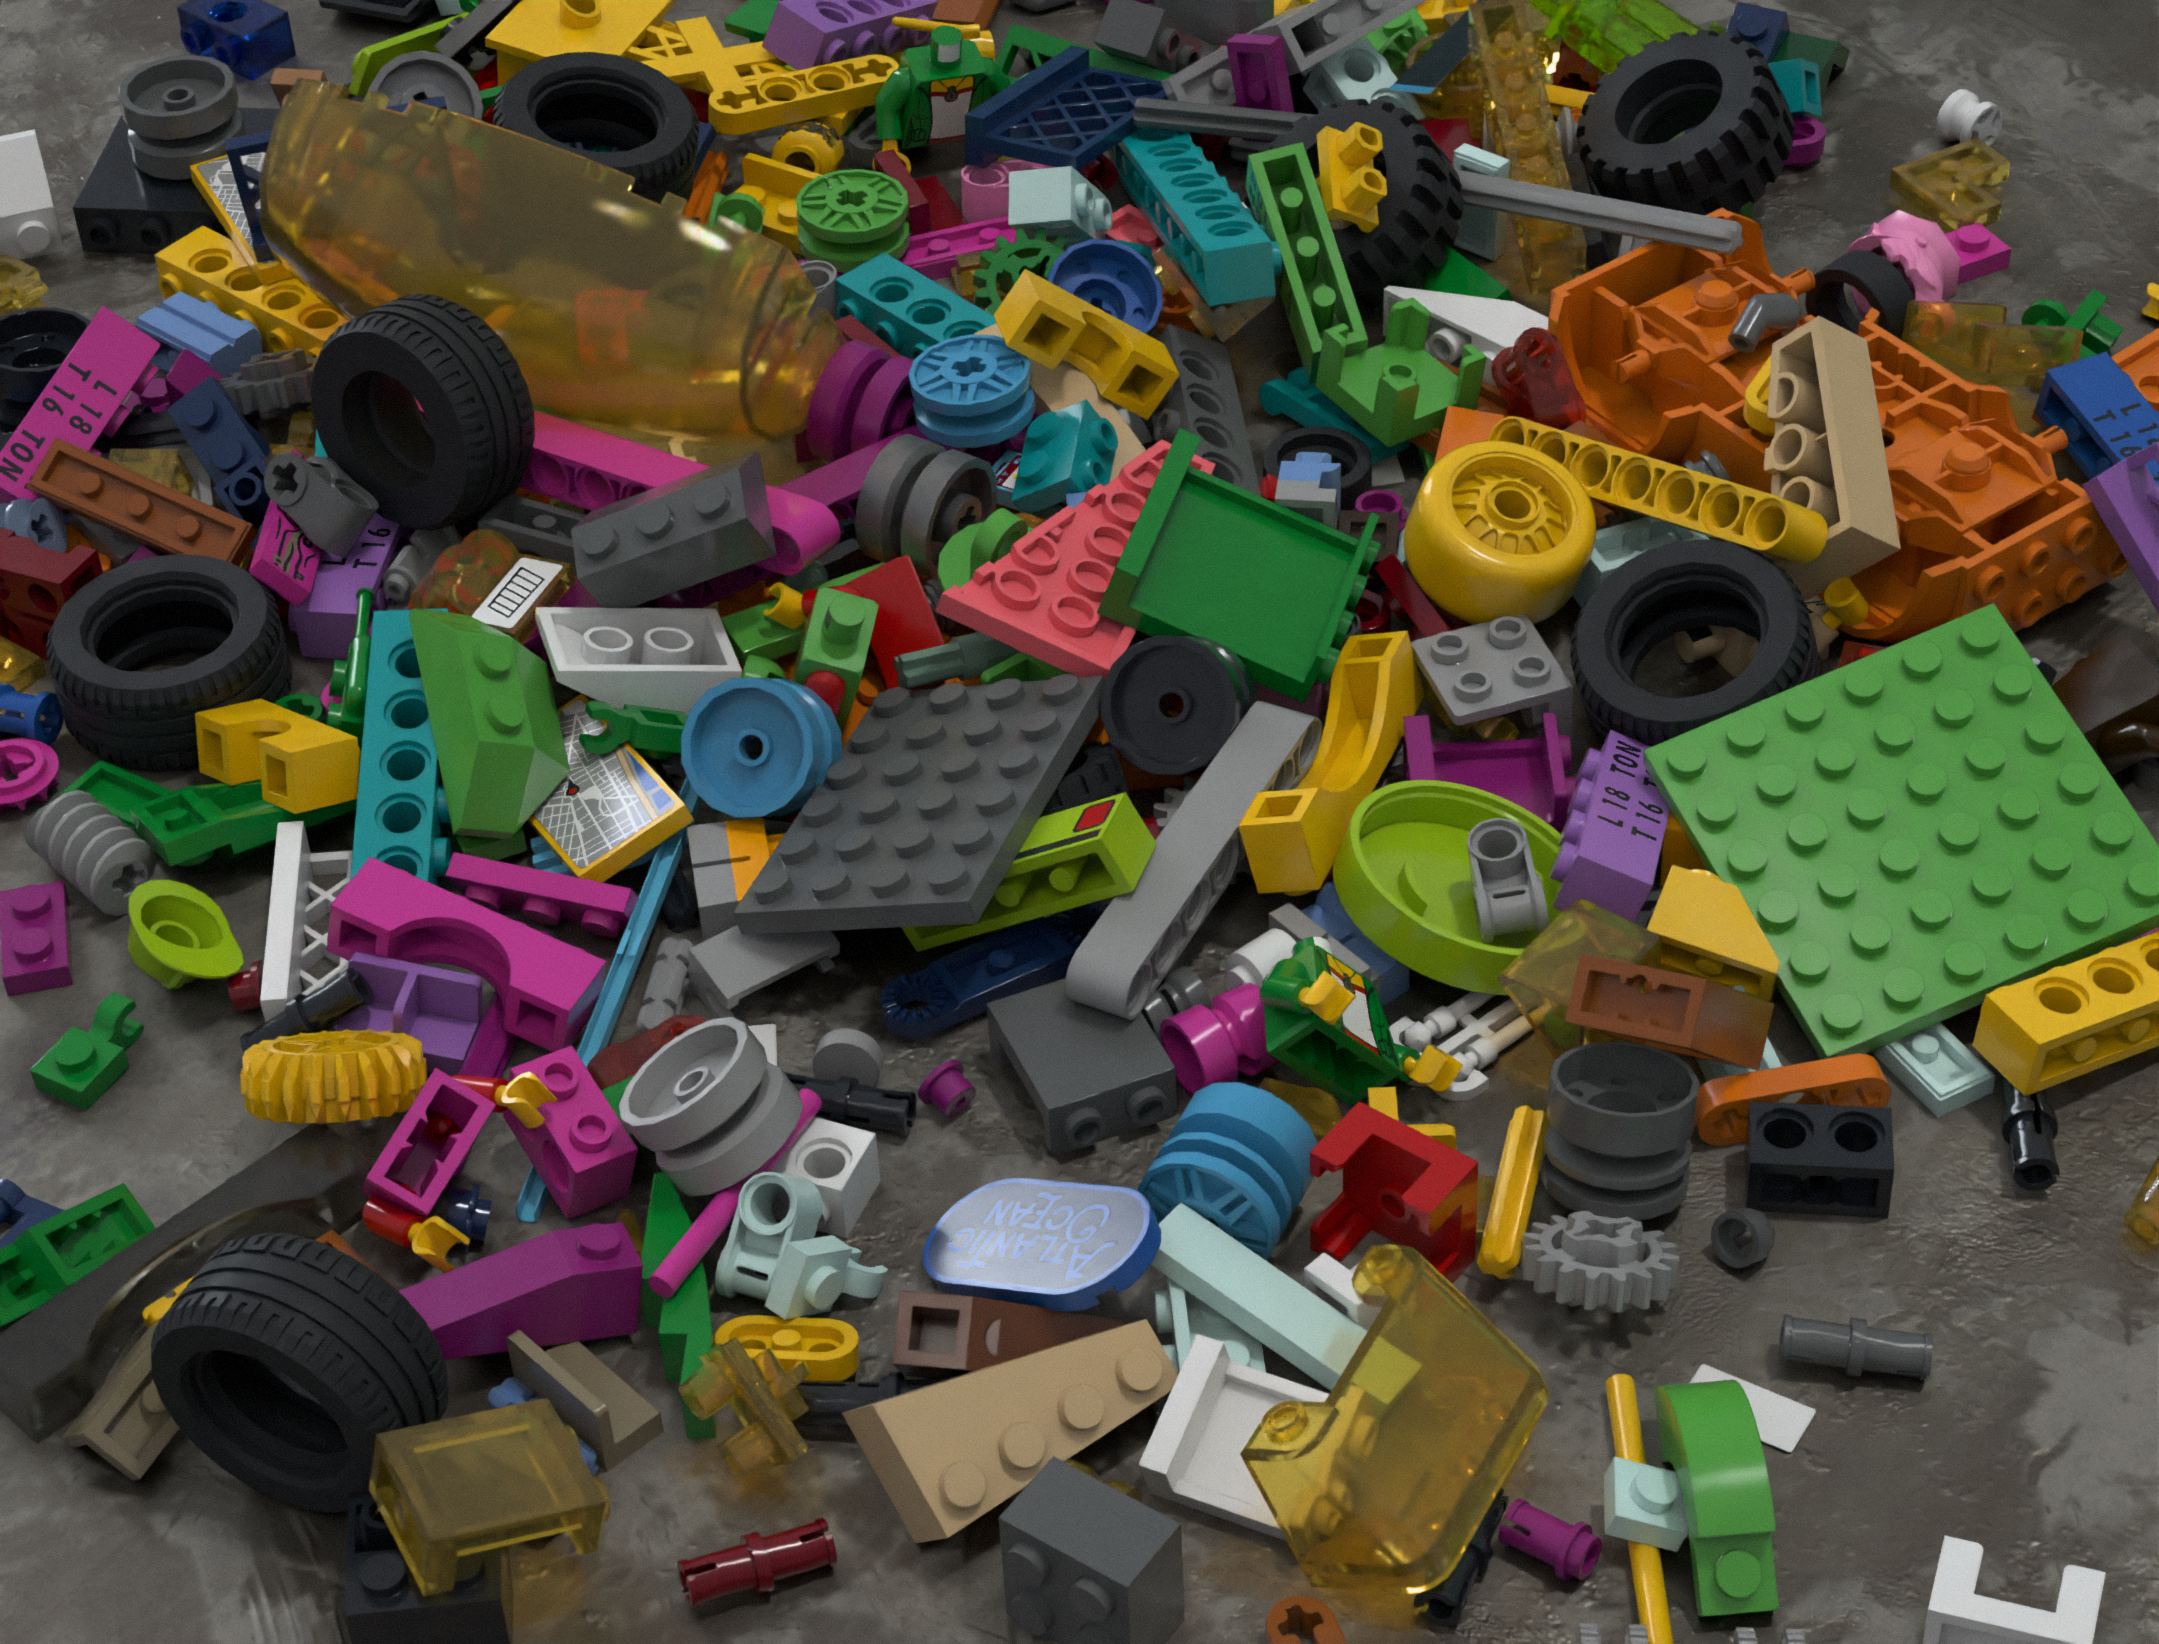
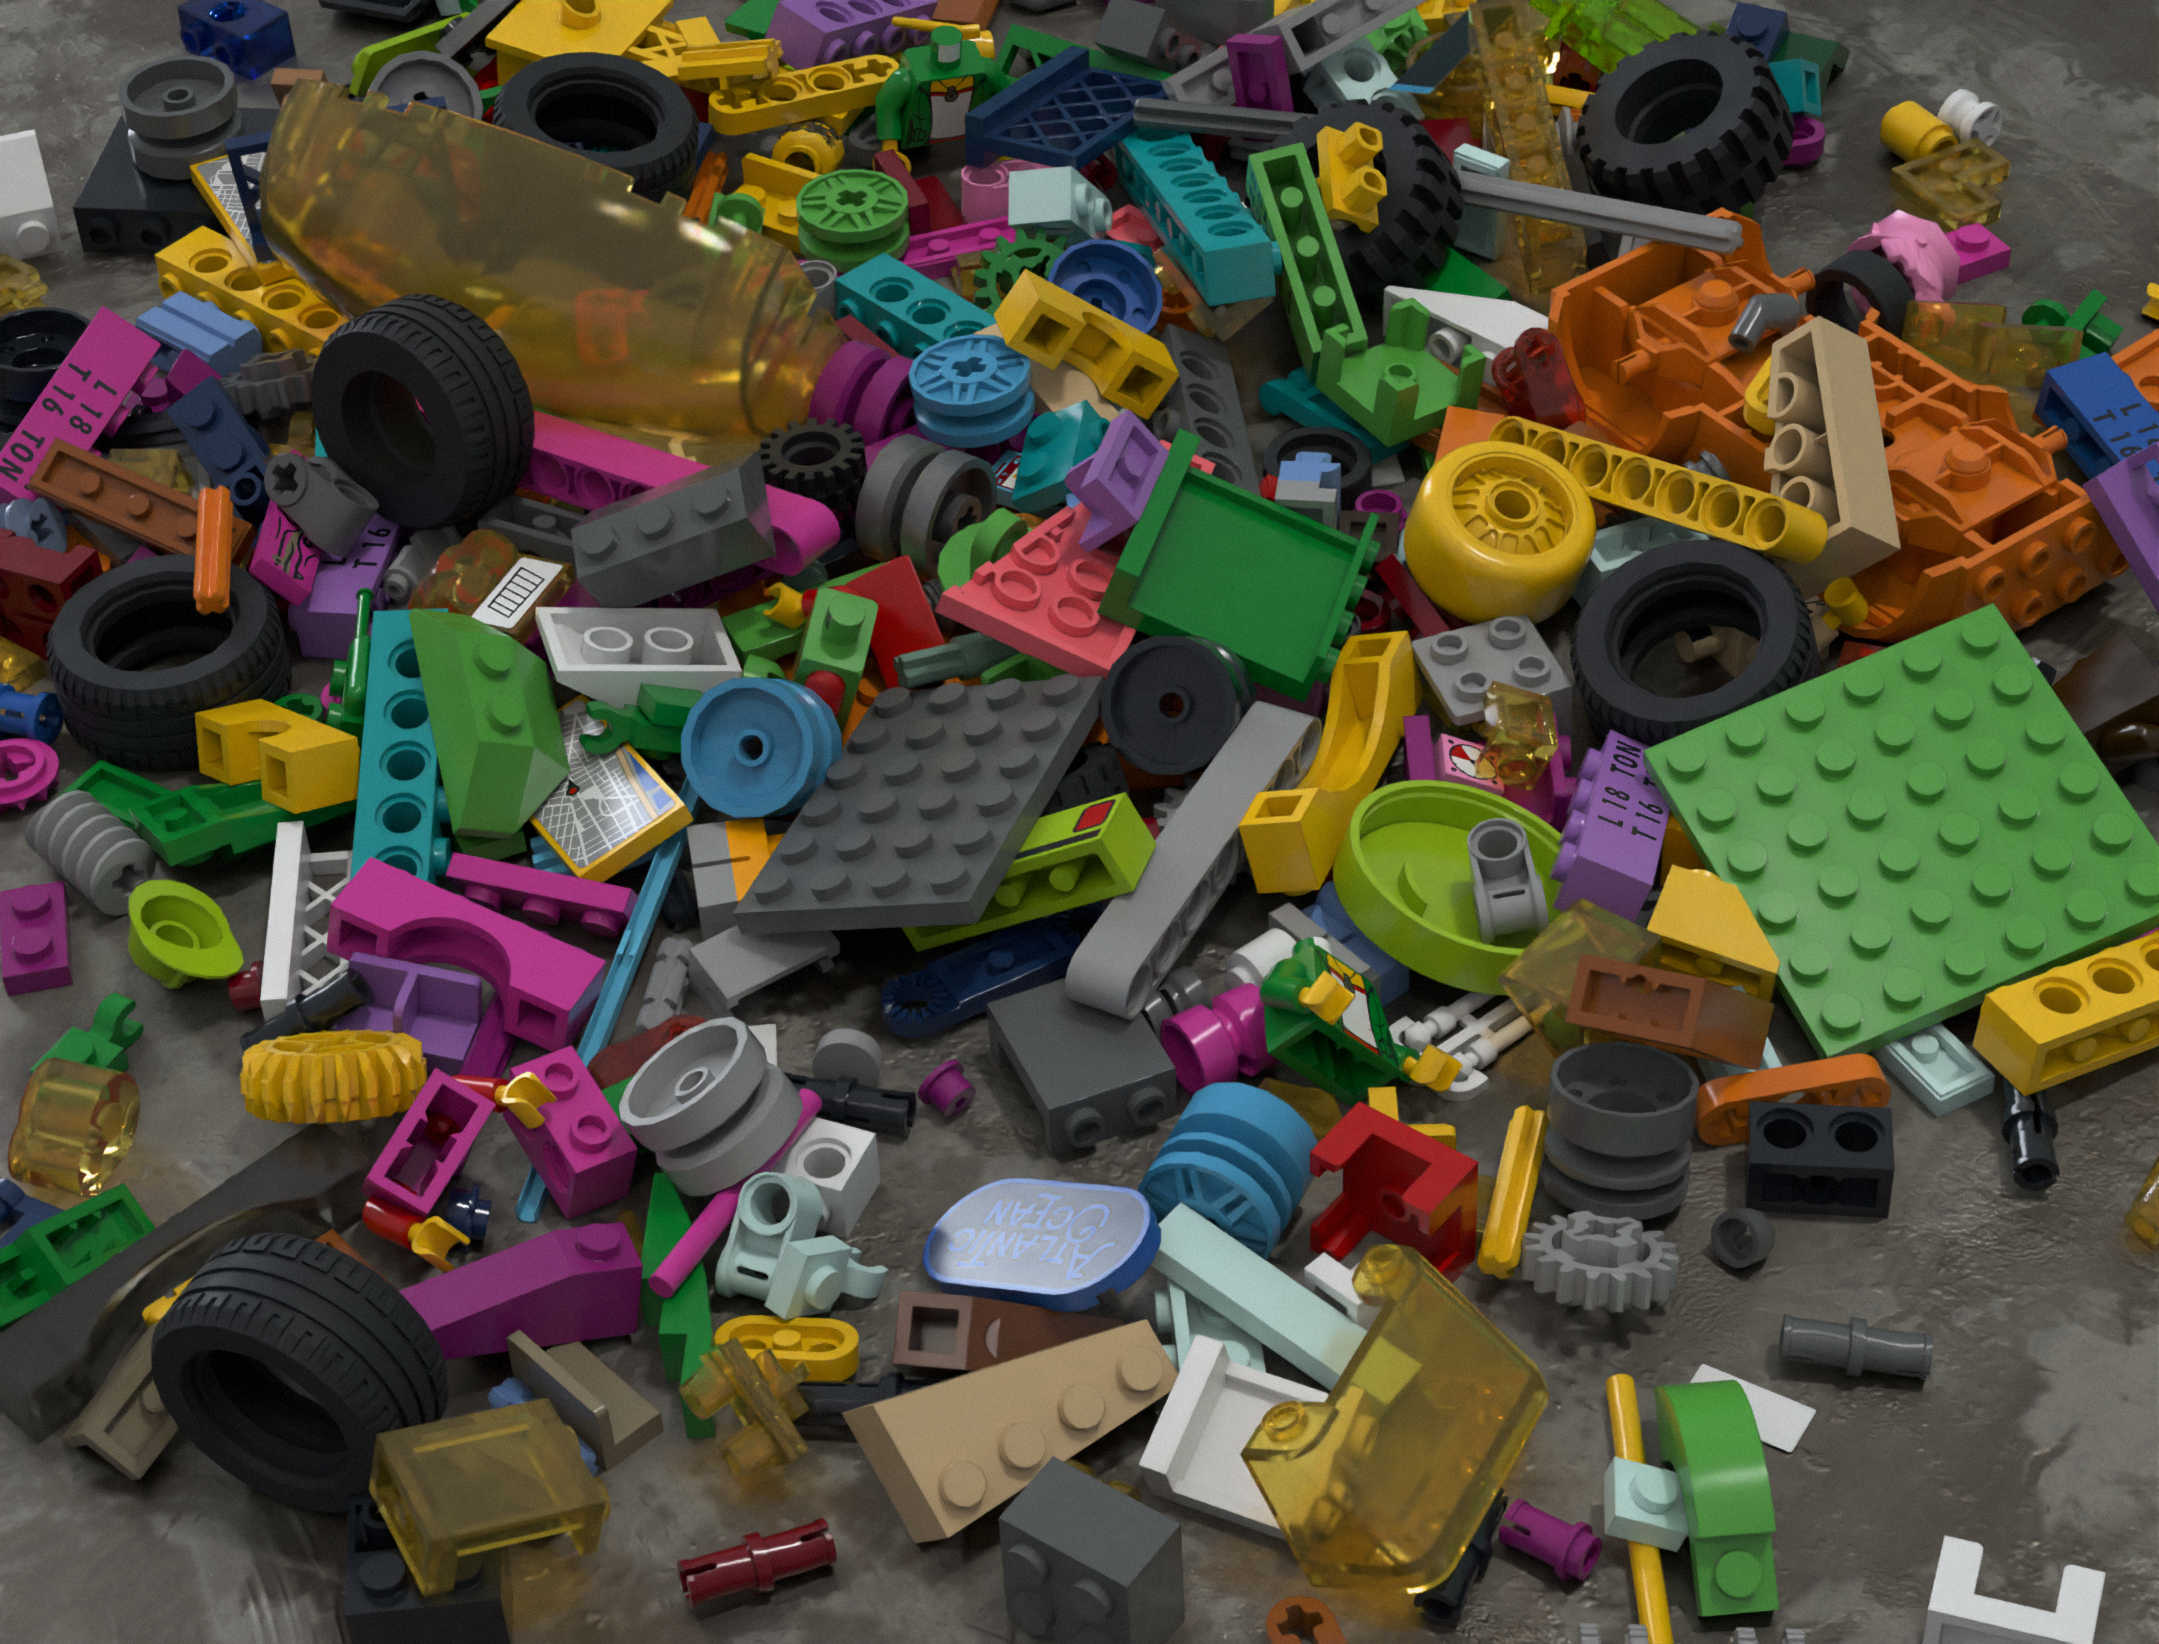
none -> clear yellow piece [7,1057,140,1198]
none -> orange axle [193,485,233,615]
none -> green tile [636,683,704,730]
none -> yellow piece [677,38,784,90]
none -> black tyre [758,418,868,513]
none -> medium lavender panel [1065,409,1169,553]
none -> bright pink tile [1433,733,1504,797]
none -> clear yellow bracket [1474,681,1558,791]
none -> yellow brick [1880,101,1959,173]

